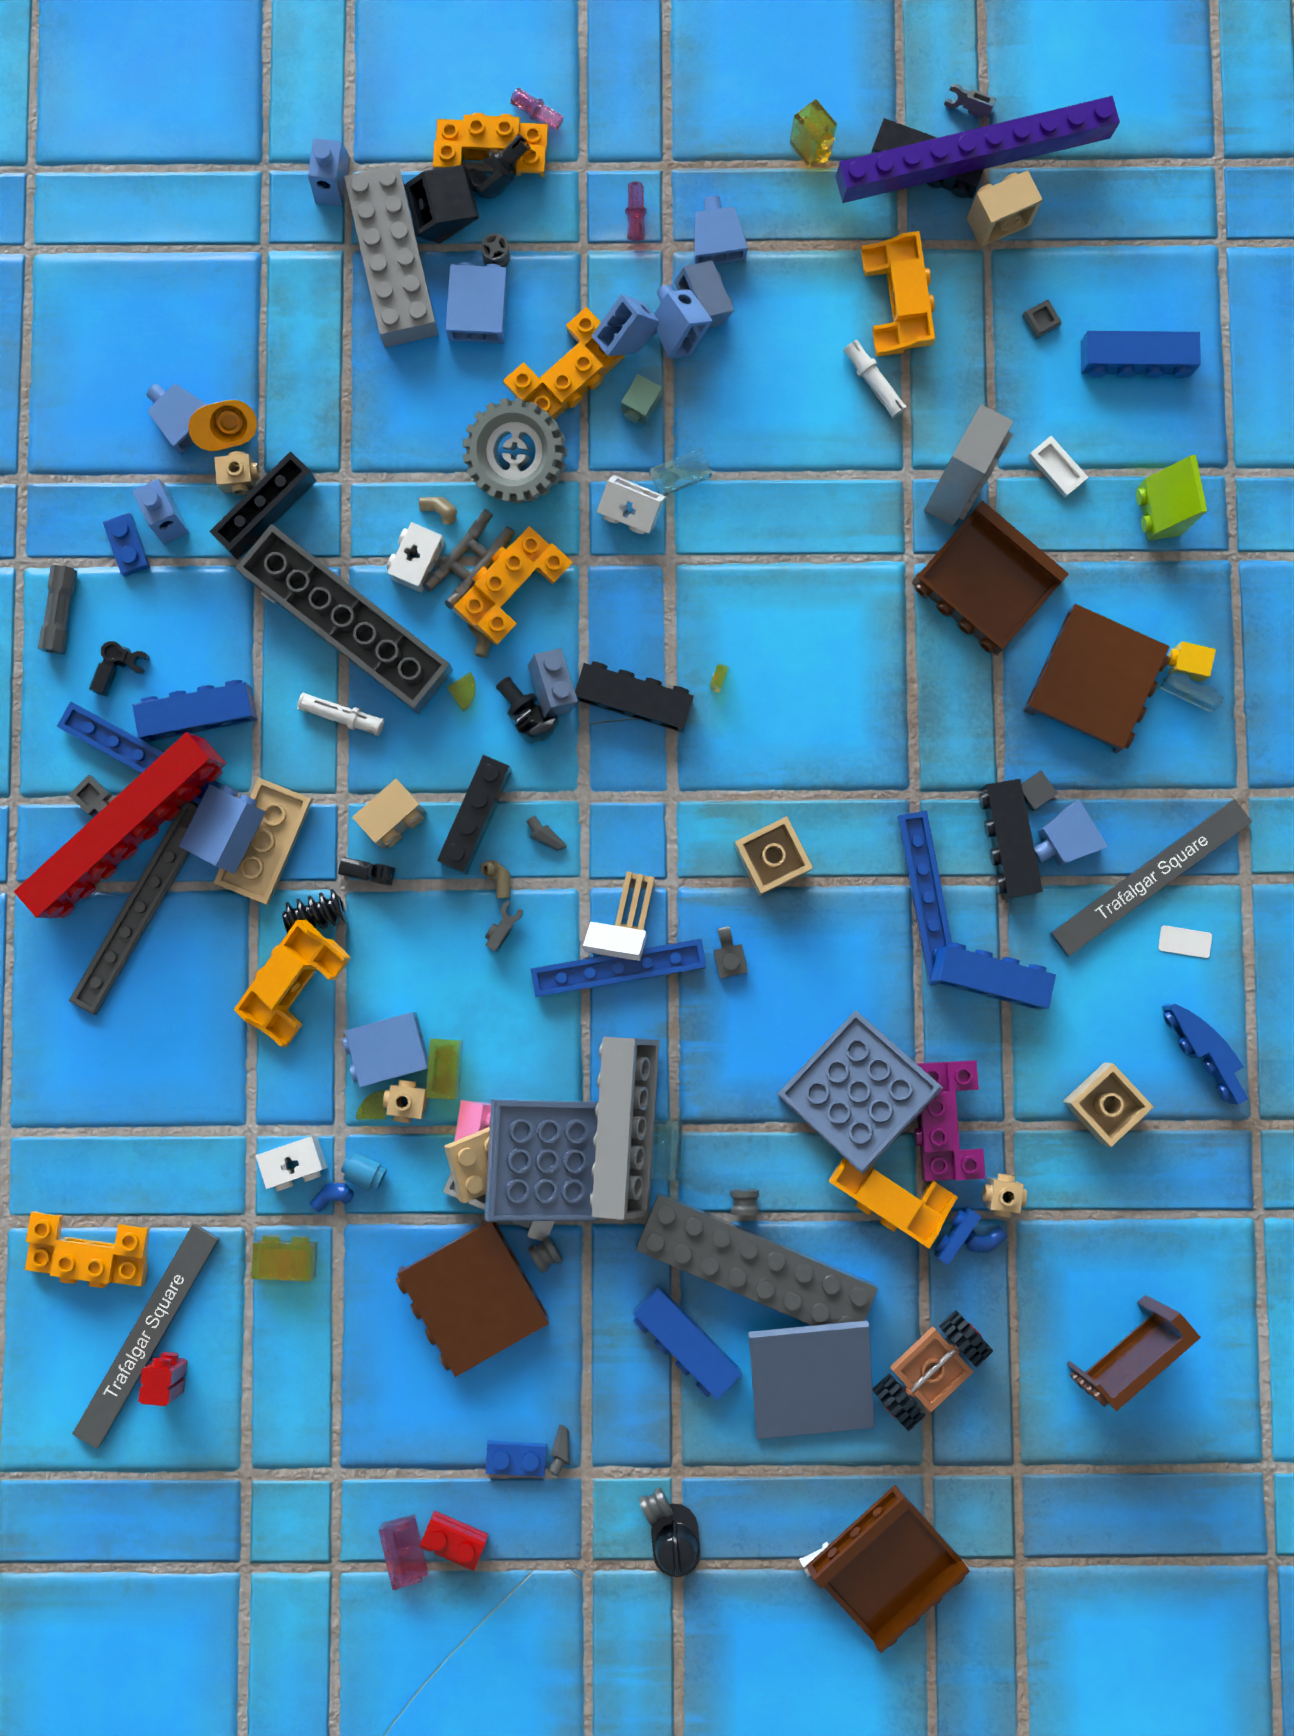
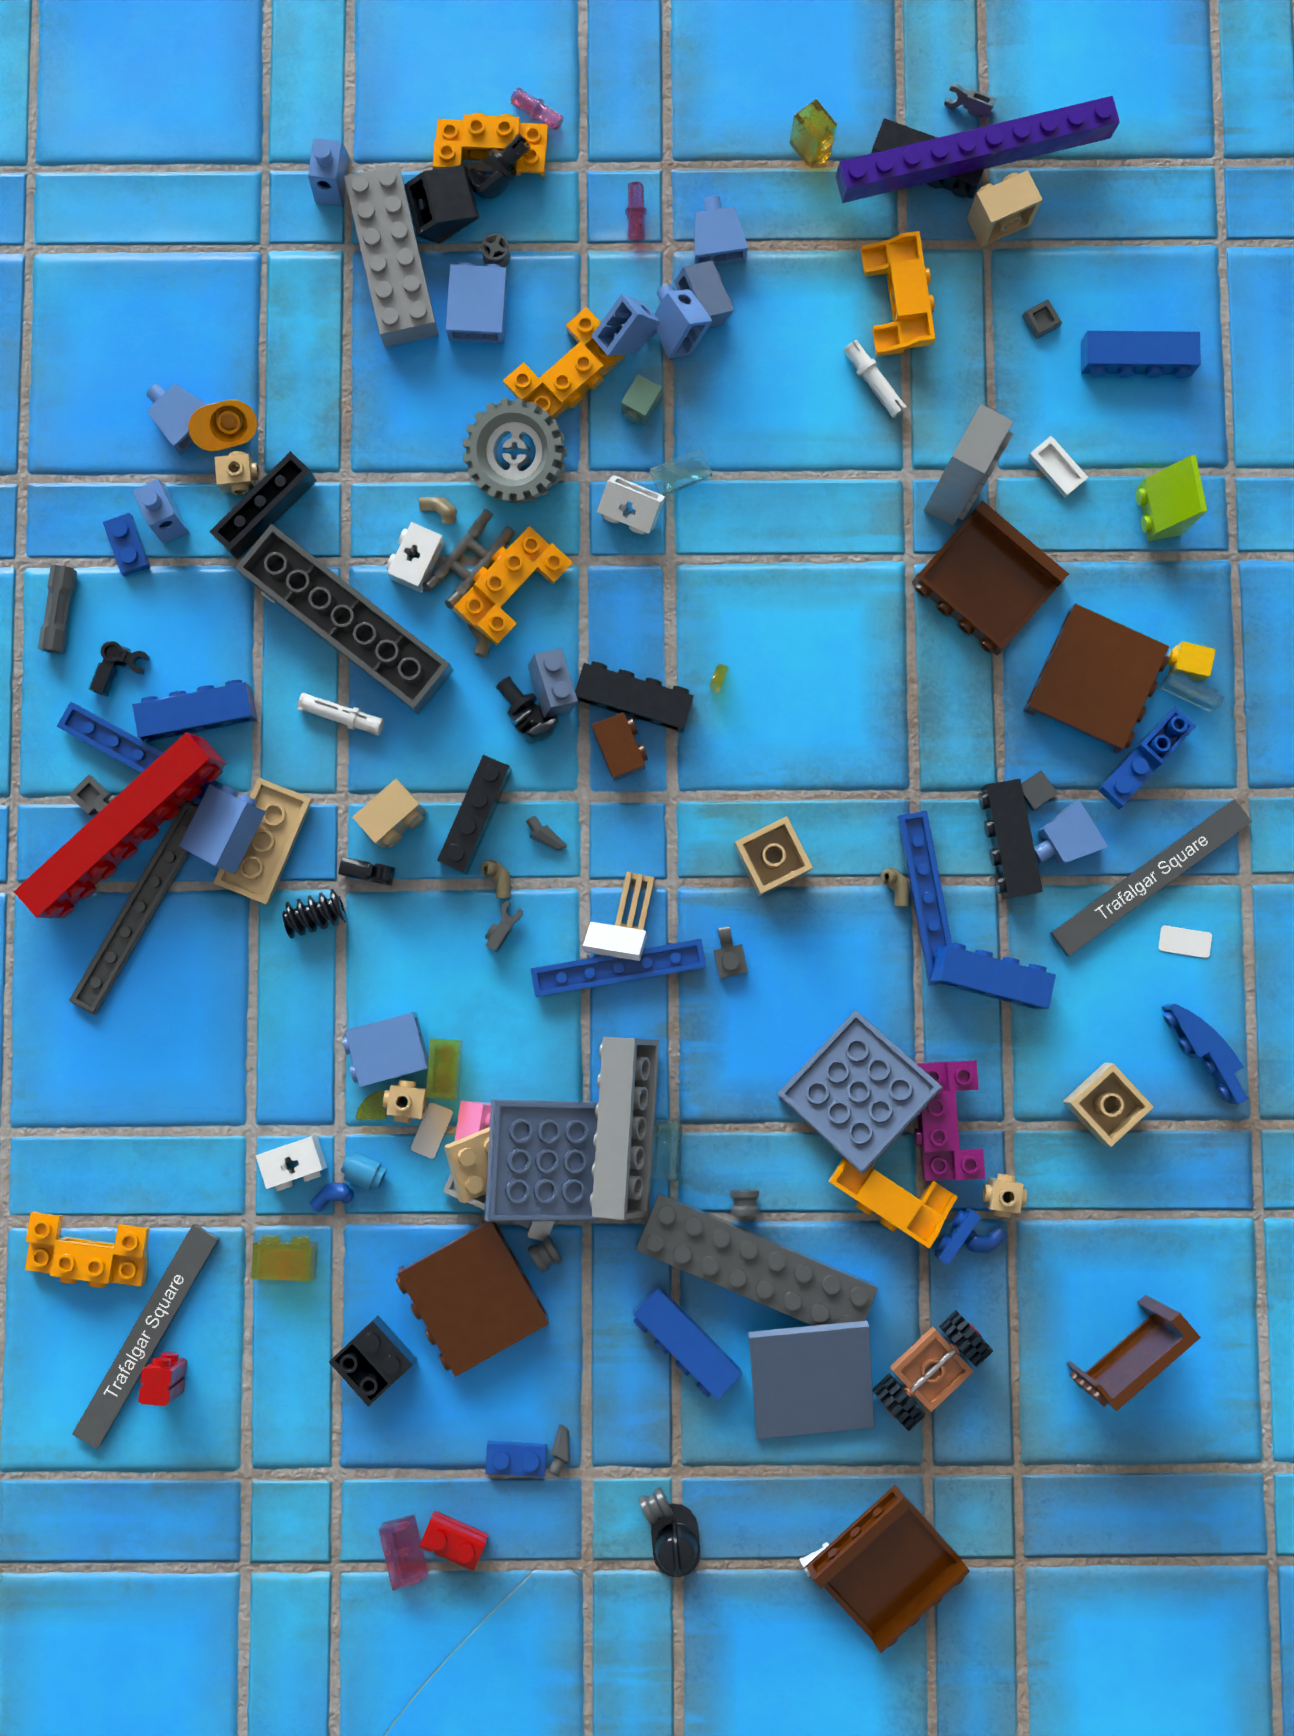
light orange bracket [233,920,351,1047] -> none
clear yellow tile [447,672,476,712] -> none
none -> black slope [329,1316,417,1407]
none -> white sticker [411,1102,453,1159]
none -> reddish brown brick [592,712,648,782]
none -> dark tan arm [881,868,909,907]
none -> blue slope [1098,707,1196,809]

